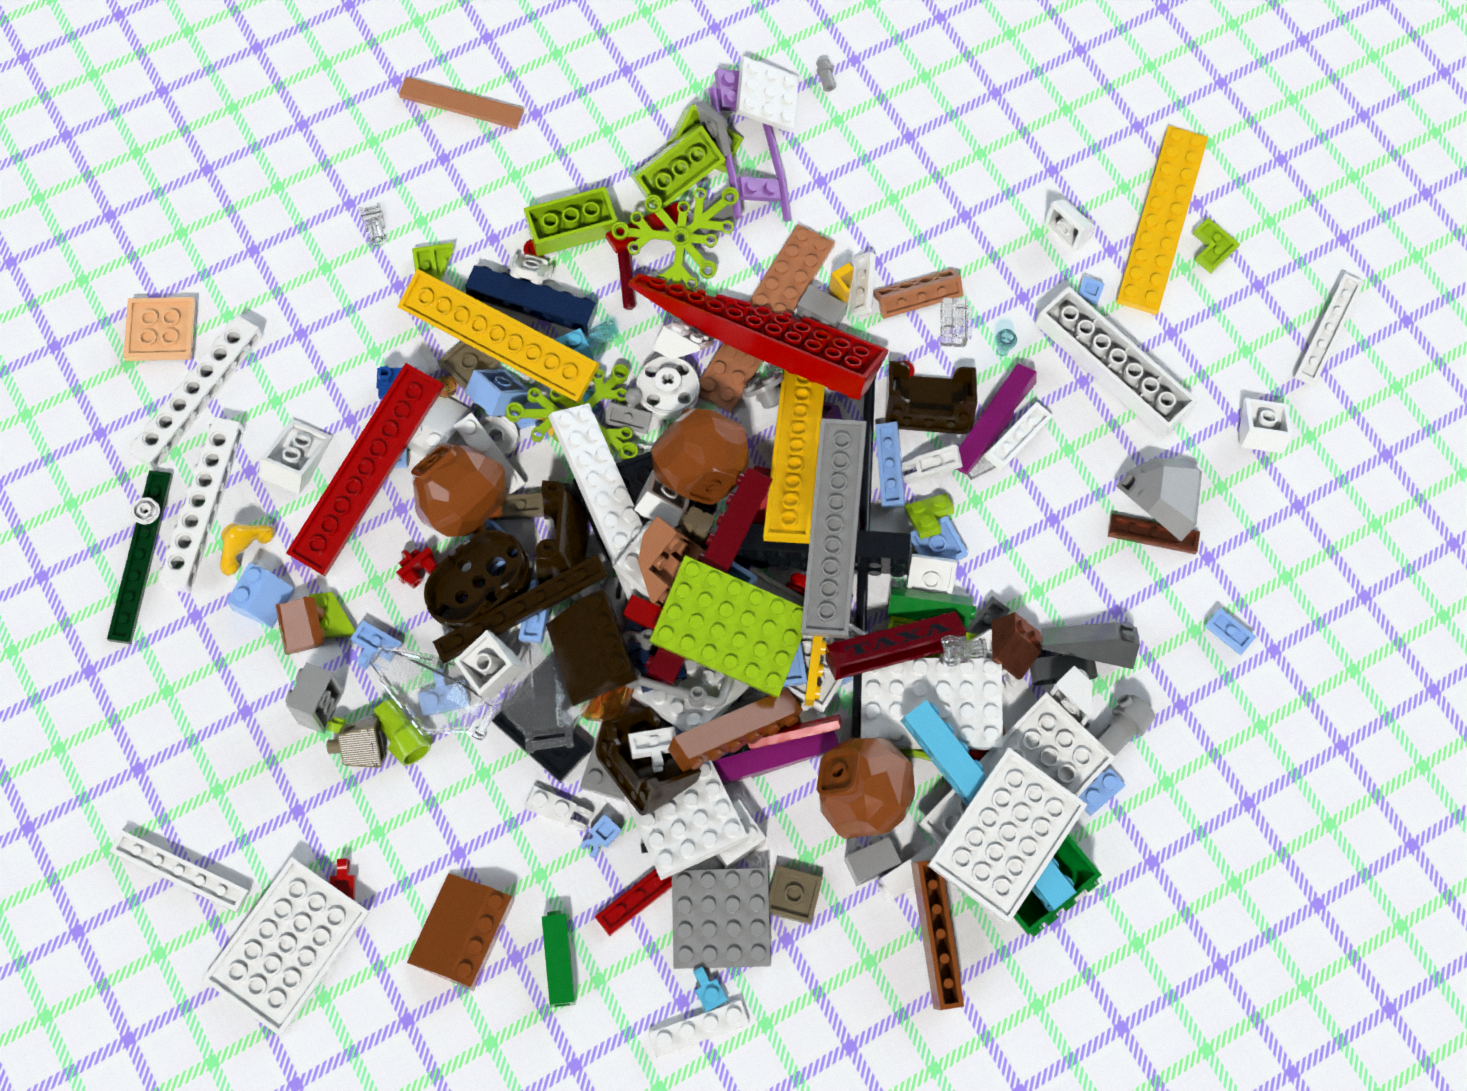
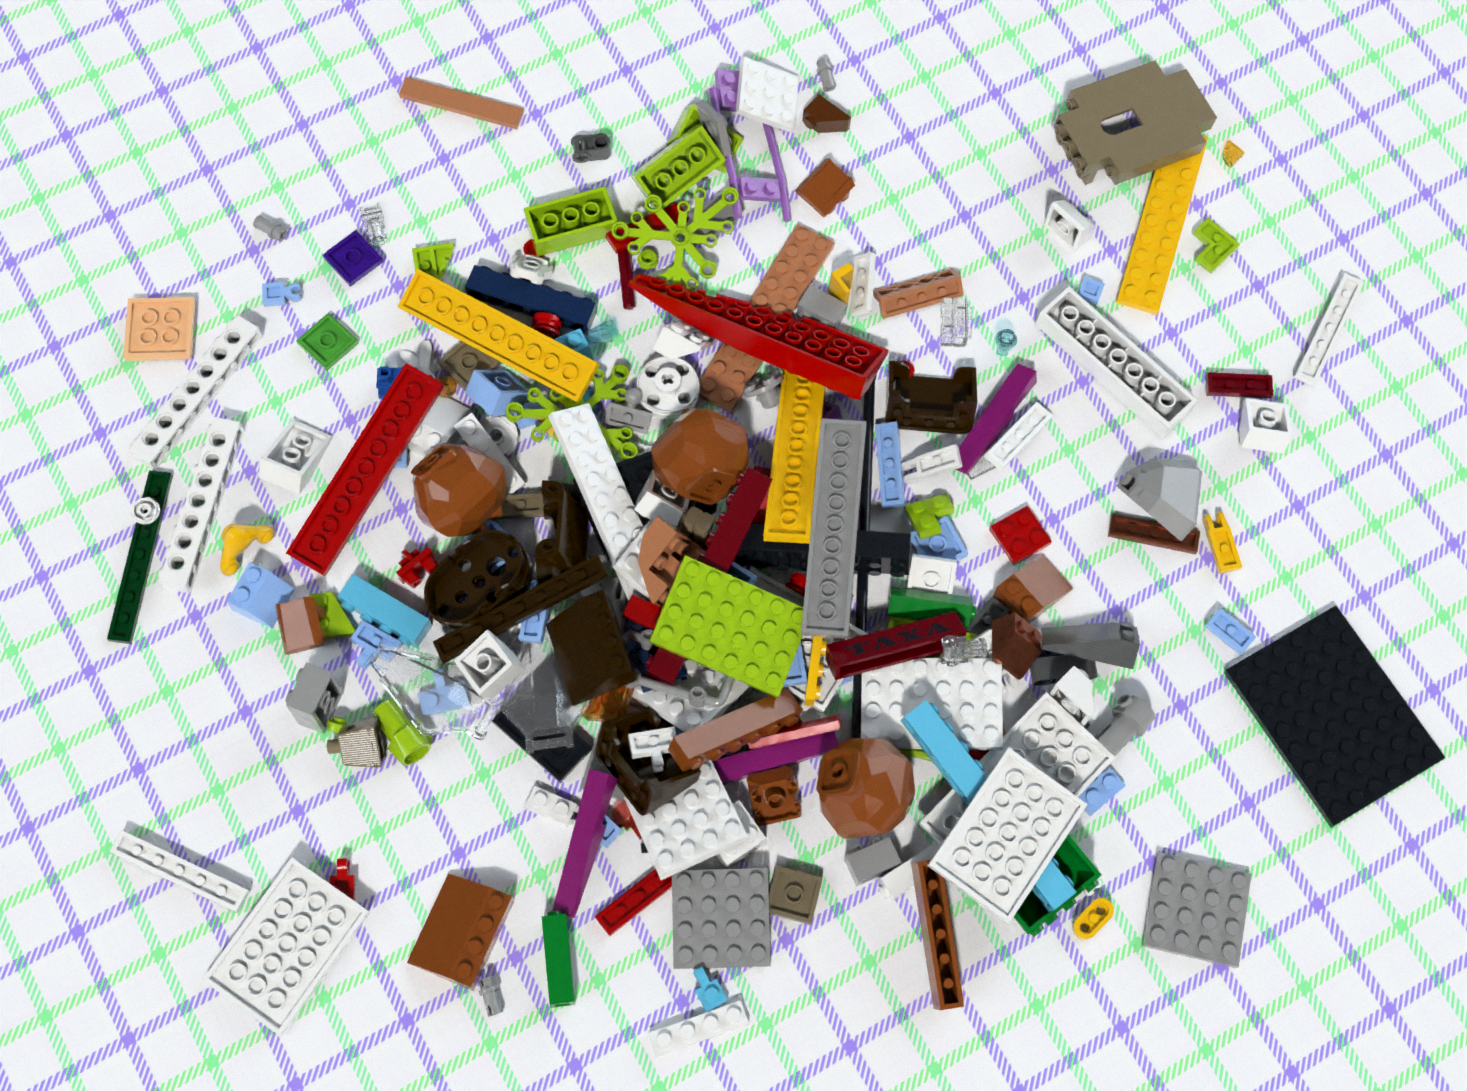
none -> light grey pin [253,215,287,242]
none -> light blue plate [262,282,301,307]
none -> bright green tile [296,313,359,371]
none -> dark purple plate [322,230,384,287]
none -> medium azure brick [338,574,432,648]
none -> white piece [400,340,436,379]
none -> light grey pin [478,976,503,1017]
none -> red wheel [530,312,563,339]
none -> magenta slope [552,768,618,918]
none -> dark grey piece [571,133,612,163]
none -> clear red piece [611,802,642,839]
none -> lime plate [637,249,658,270]
none -> dark orange slope [746,765,802,827]
none -> dark orange slope [795,158,855,217]
none -> reddish brown slope [802,94,851,133]
none -> red plate [989,506,1052,566]
none -> slope [993,555,1073,624]
none -> dark tan panel [1053,60,1217,185]
none -> yellow plate [1072,898,1114,940]
none -> light grey plate [1142,852,1252,968]
none -> yellow hinge [1203,512,1242,574]
none -> dark red plate [1205,372,1273,398]
none -> clear yellow tile [1223,140,1245,168]
none -> black plate [1223,606,1445,828]

